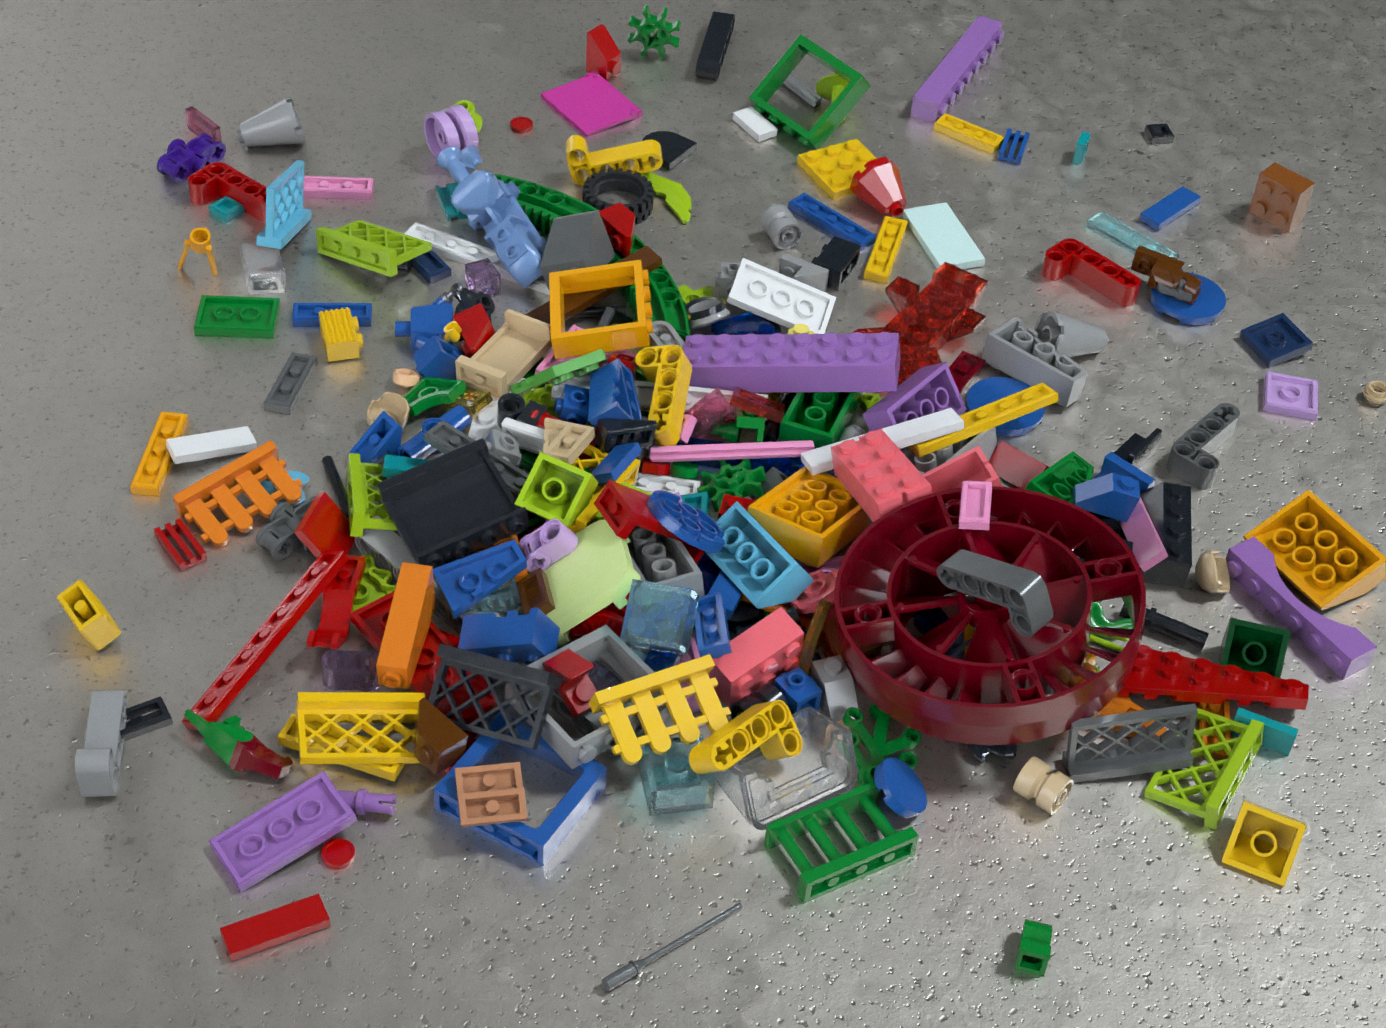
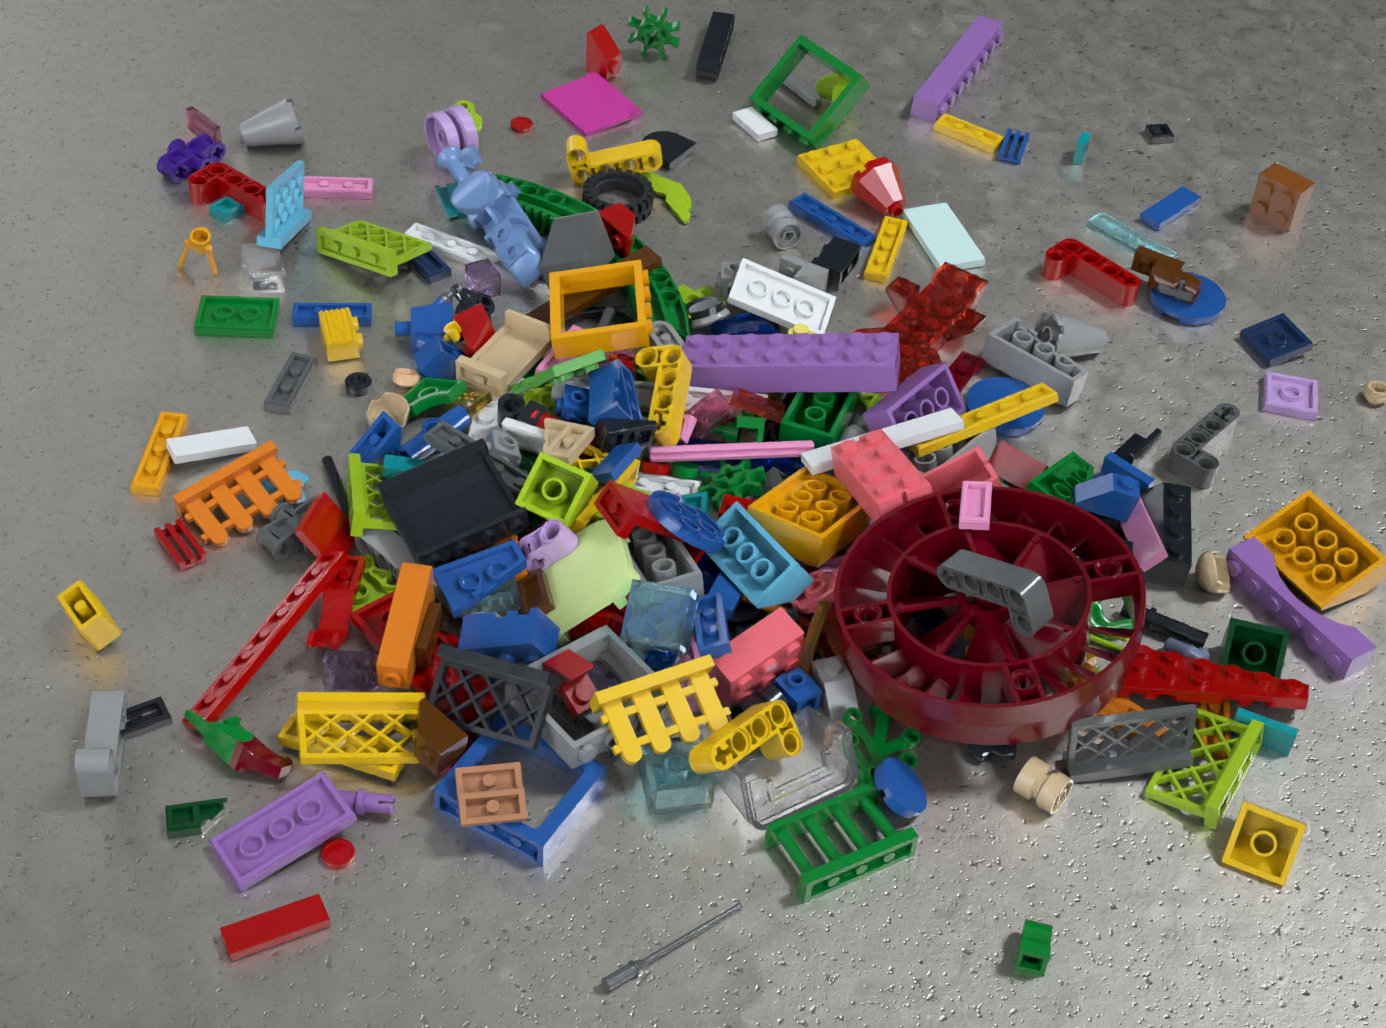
none -> dark green tile [165,797,228,839]
none -> black tile [345,372,372,397]
none -> reddish brown tile [415,602,443,669]
none -> sand blue arm [1164,638,1210,660]

